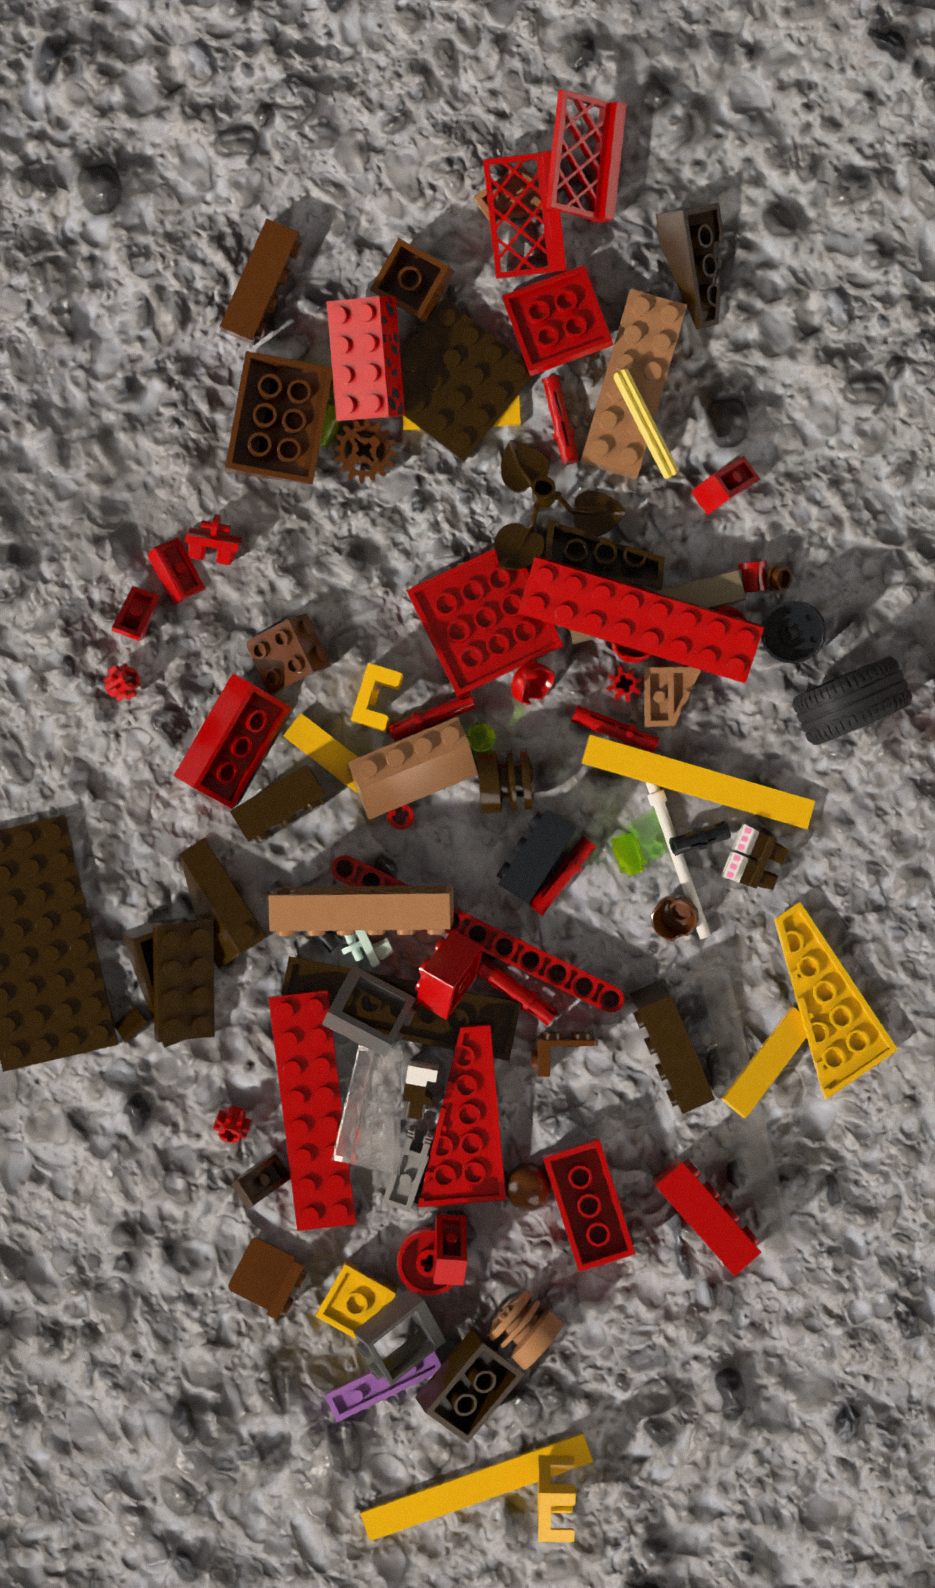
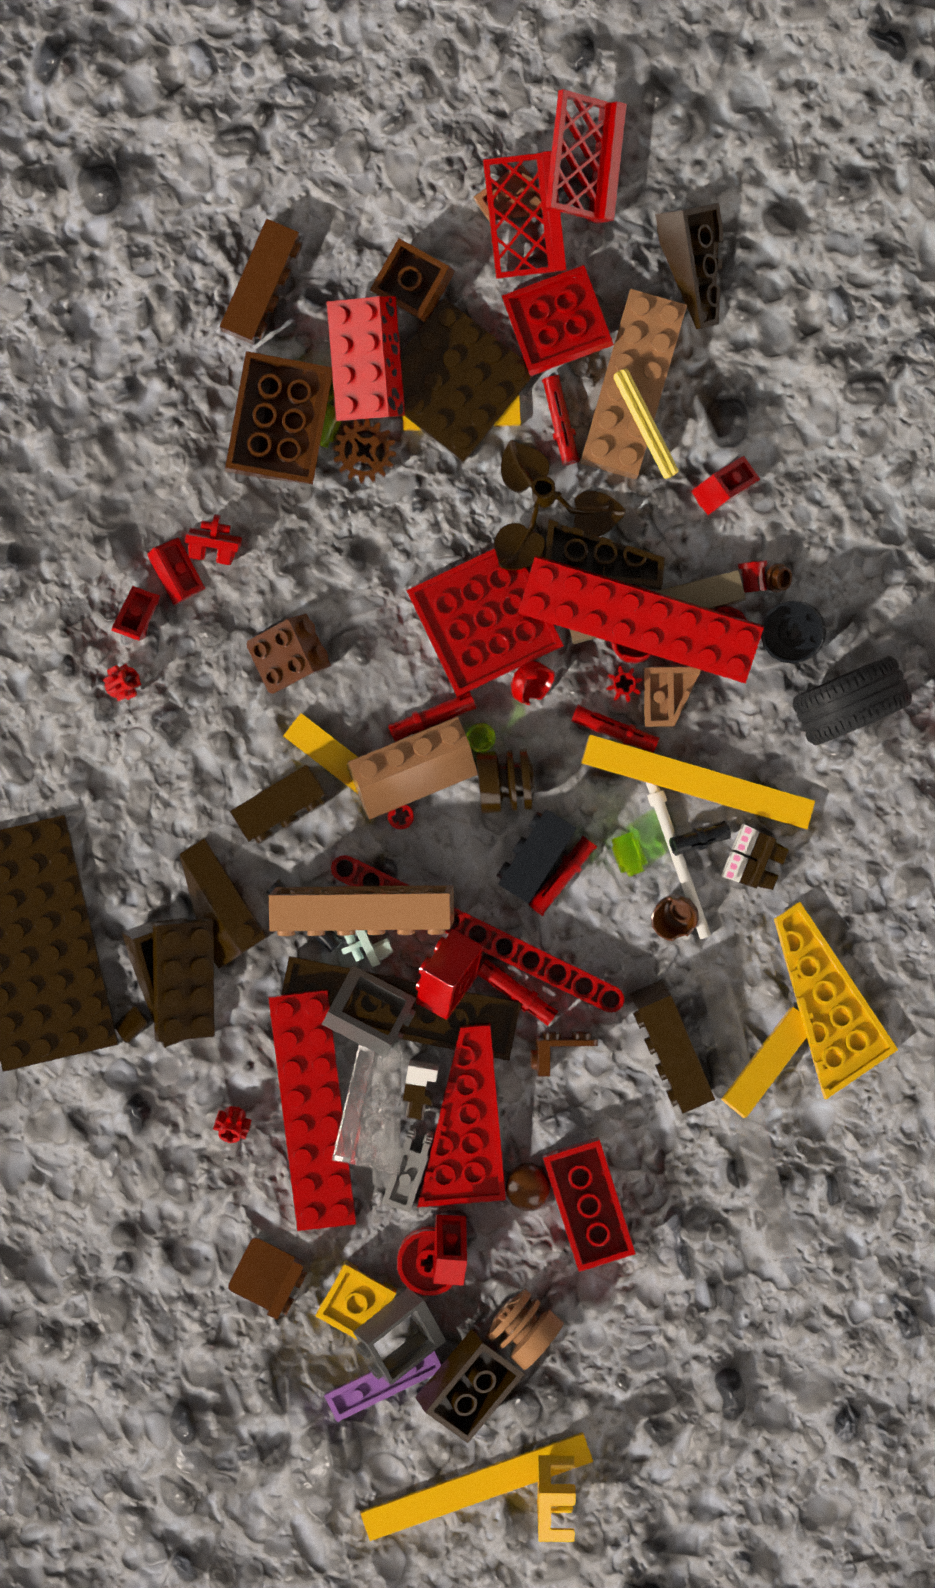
red slope [173,673,291,809] -> none
dark brown slope [231,1154,291,1209] -> none
yellow panel [350,663,404,733] -> none
red brick [652,1156,762,1276] -> none

